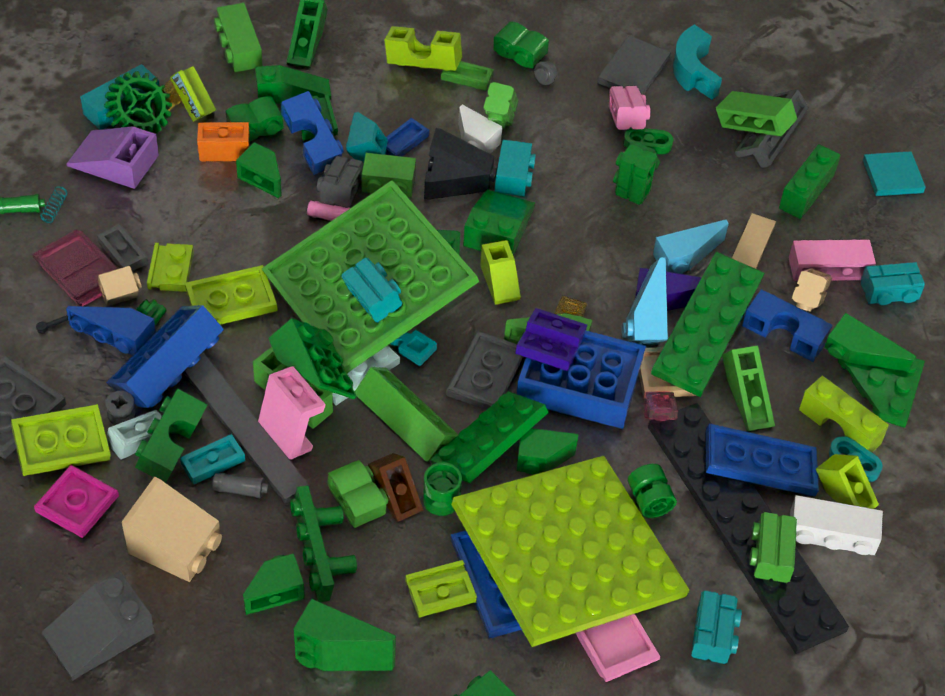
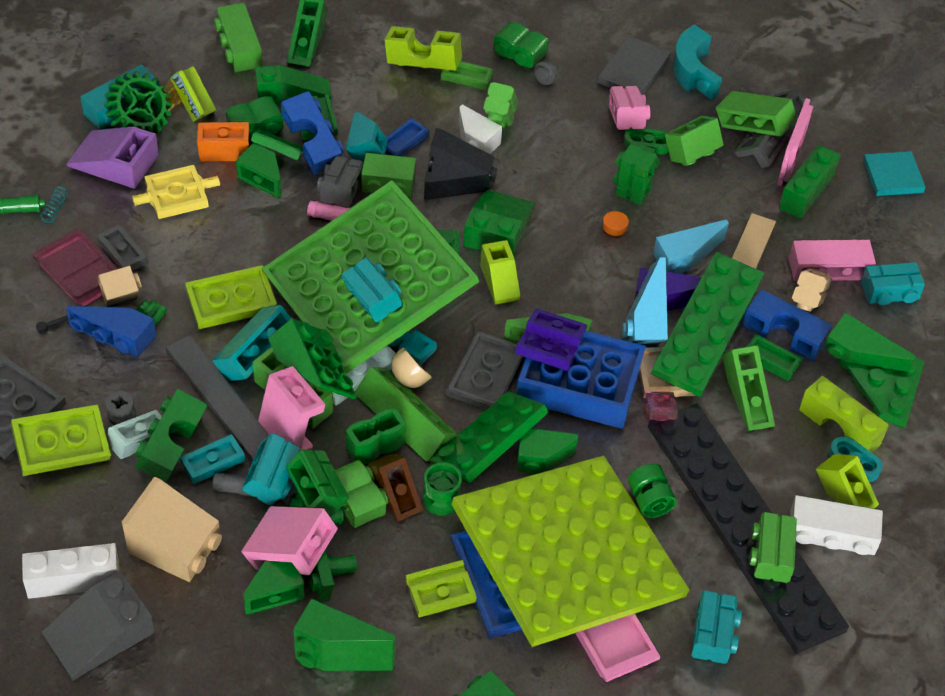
dark pink plate [34,465,119,538] -> none
blue slope [106,305,224,408] -> none
lime plate [147,243,194,292] -> none
teal brick [495,140,536,197] -> none
clear yellow plate [554,296,587,317] -> none
blue tile [706,424,819,497] -> none
none -> white brick [22,543,120,599]
none -> light yellow plate [132,165,220,219]
none -> teal brick [212,305,291,381]
none -> bright pink panel [241,506,338,575]
none -> teal brick [242,433,300,505]
none -> green tile [251,129,303,160]
none -> green brick [286,449,349,515]
none -> green brick [346,408,406,465]
none -> tan hair [391,348,432,388]
none -> orange tile [602,211,629,236]
none -> bright green brick [665,116,724,166]
none -> green tile [746,334,803,382]
none -> bright pink piece [777,98,814,186]

